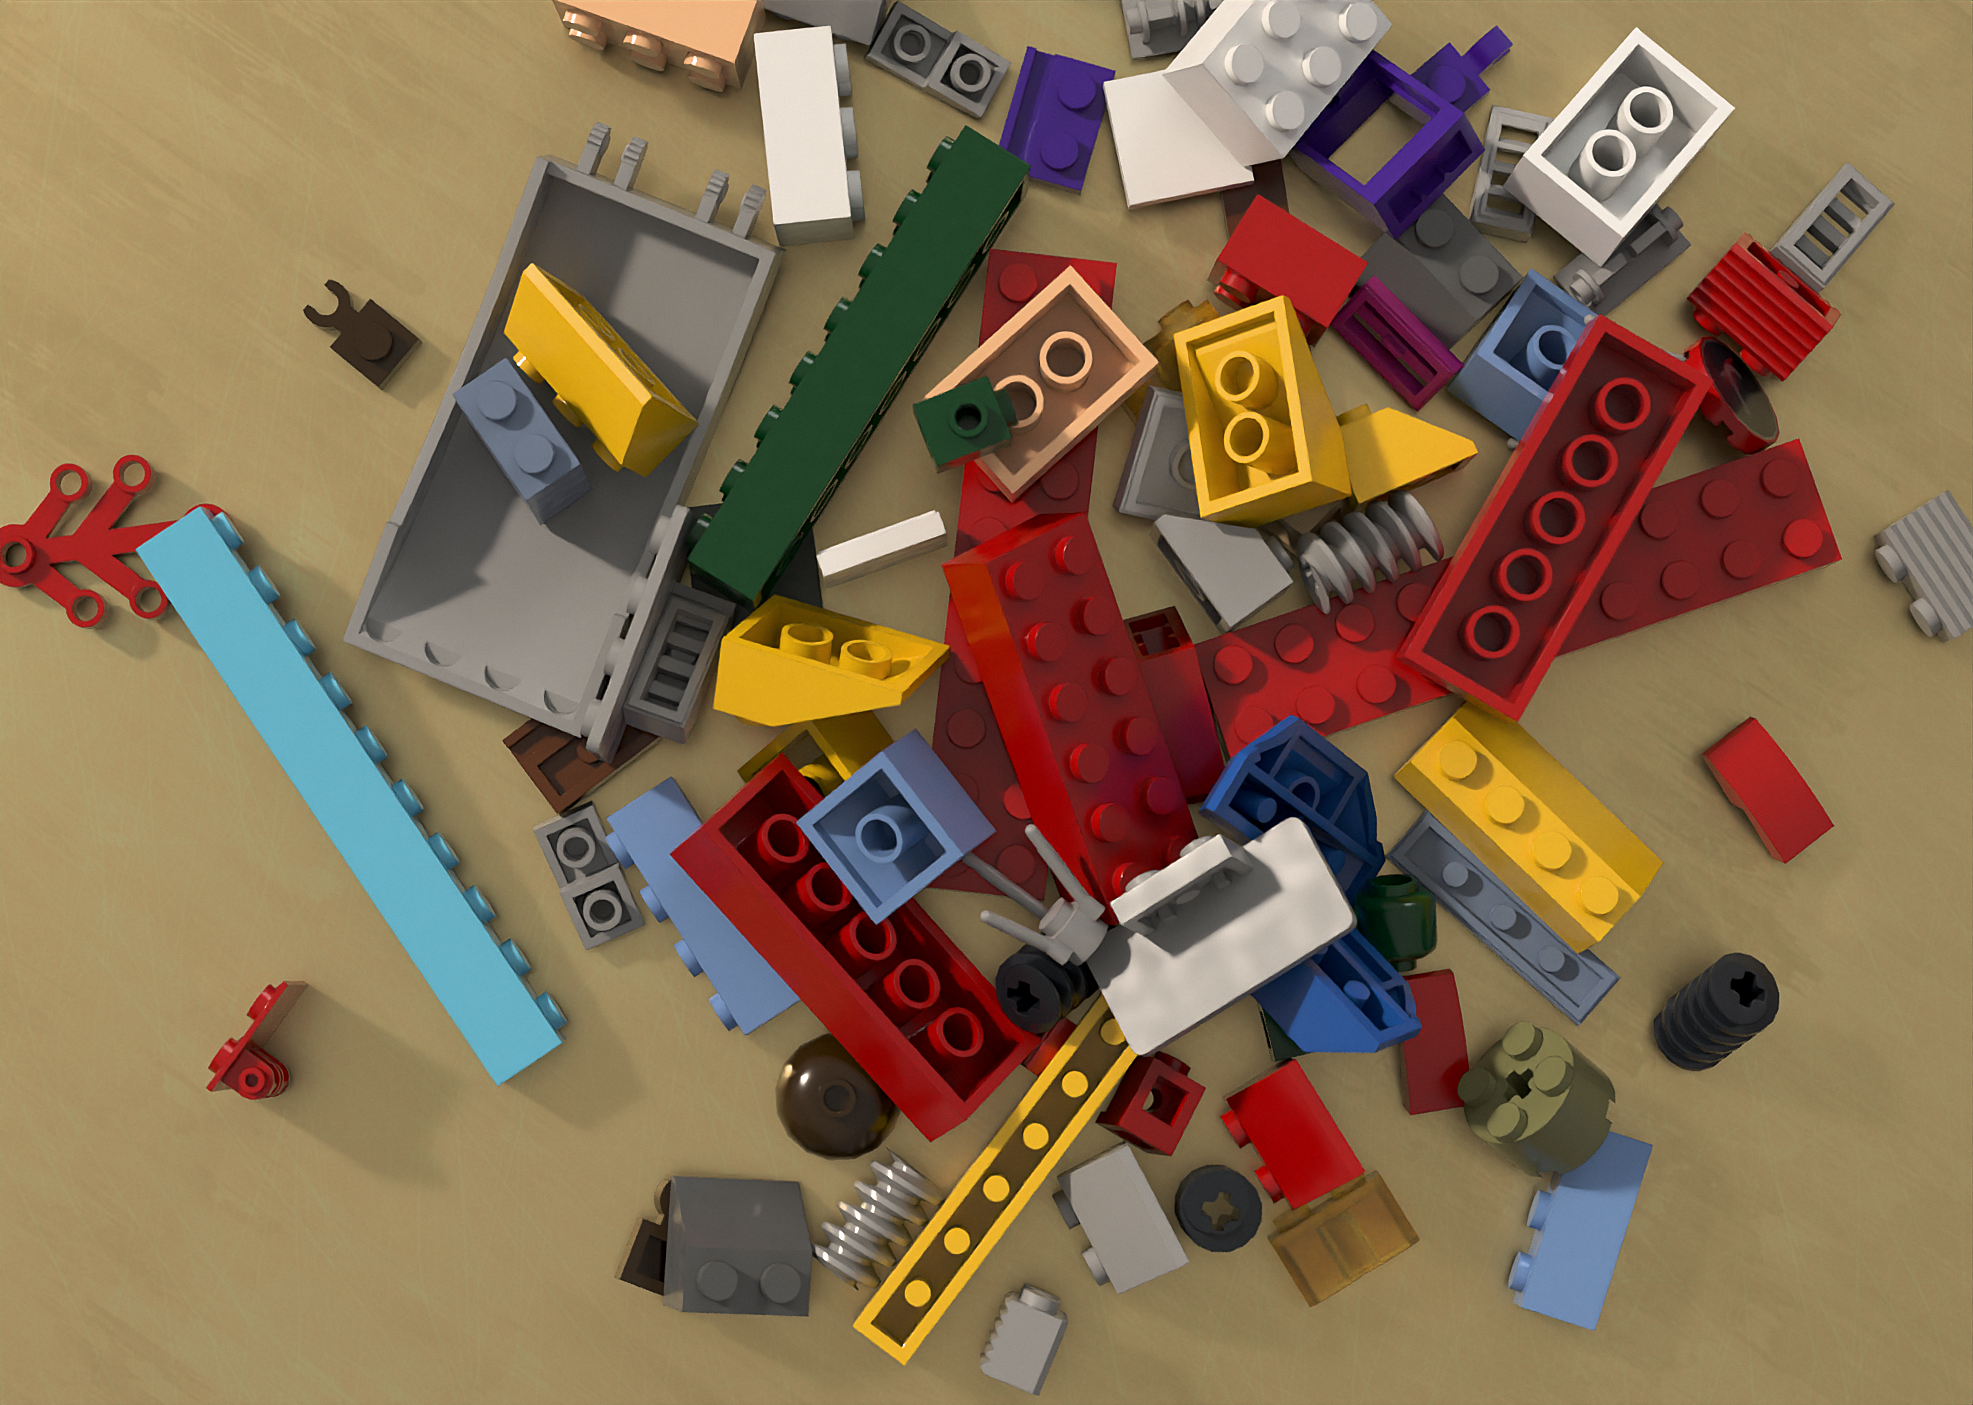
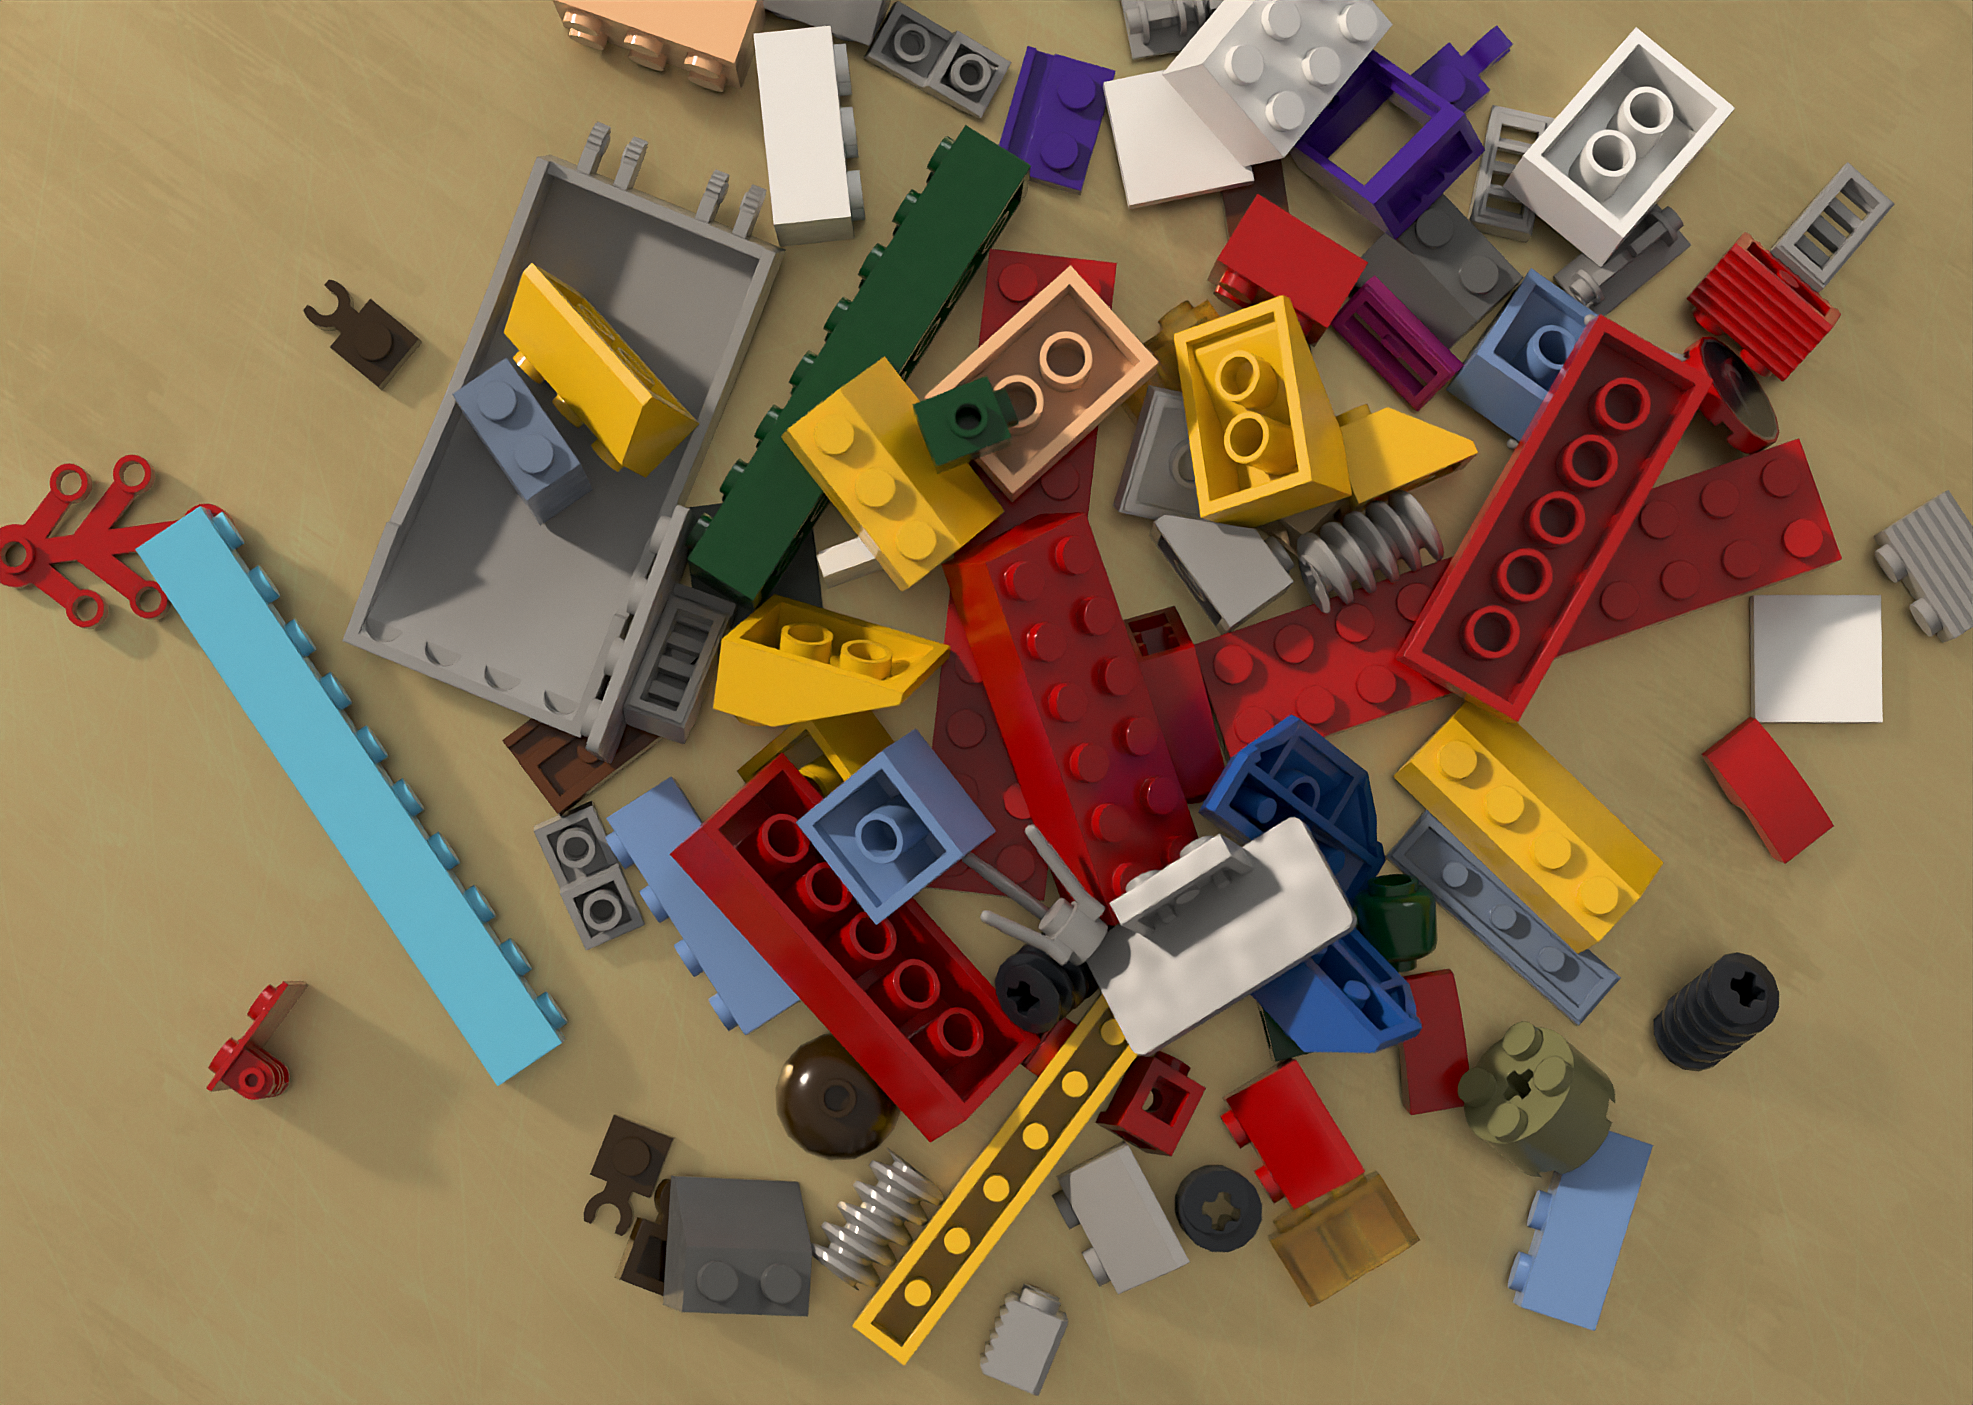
none -> dark brown plate [584,1114,675,1236]
none -> yellow slope [781,356,1005,592]
none -> white tile [1750,595,1883,724]

